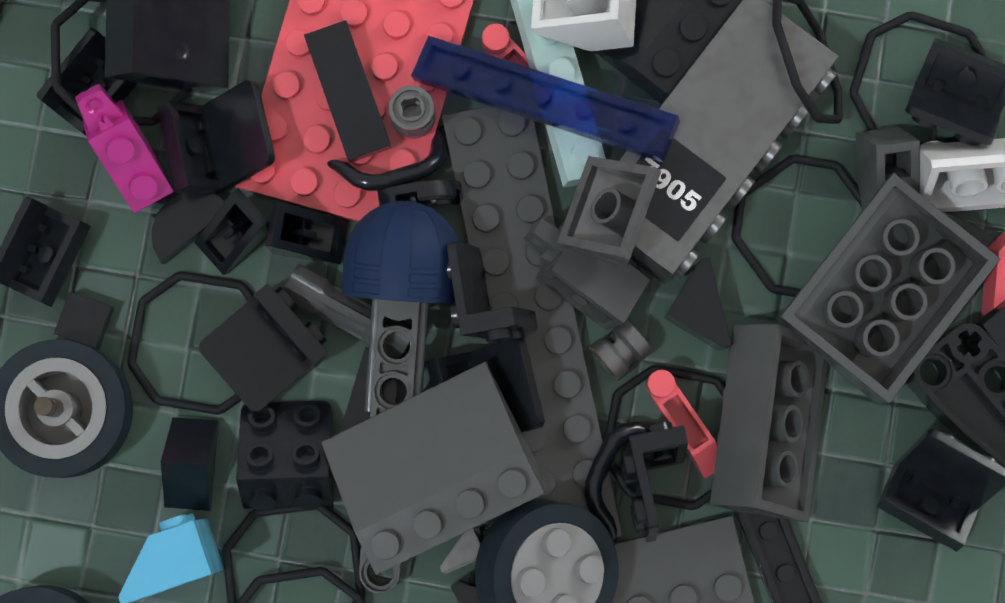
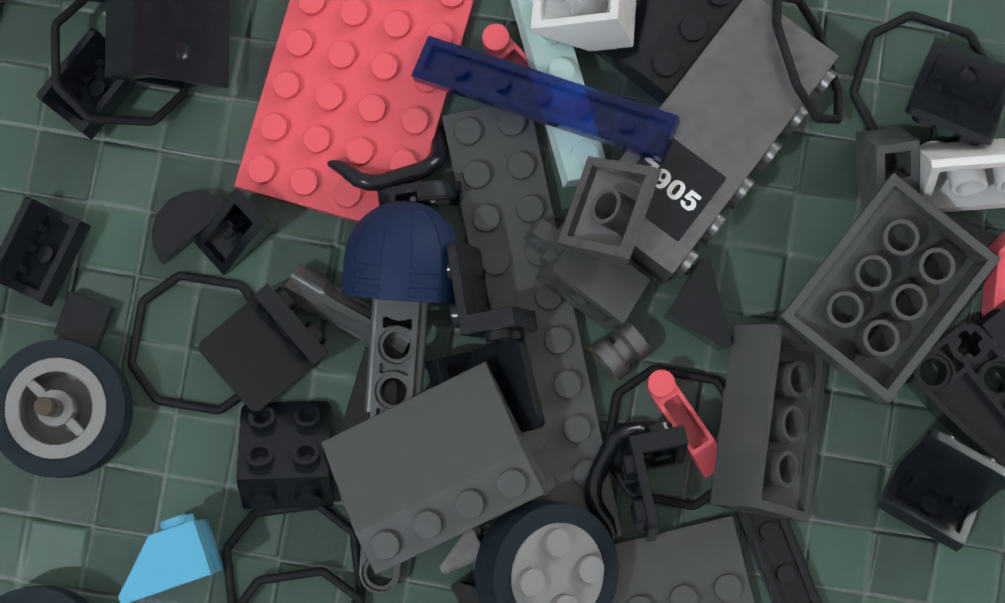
dark pink hinge [75,84,174,213] -> none
black bracket [157,80,275,195] -> none
black slope [160,417,219,511] -> none
black slope [265,201,348,265] -> none
black tile [304,20,391,163] -> none
flat silver wheel [389,86,435,138] -> none
black piece [731,154,862,297] -> none

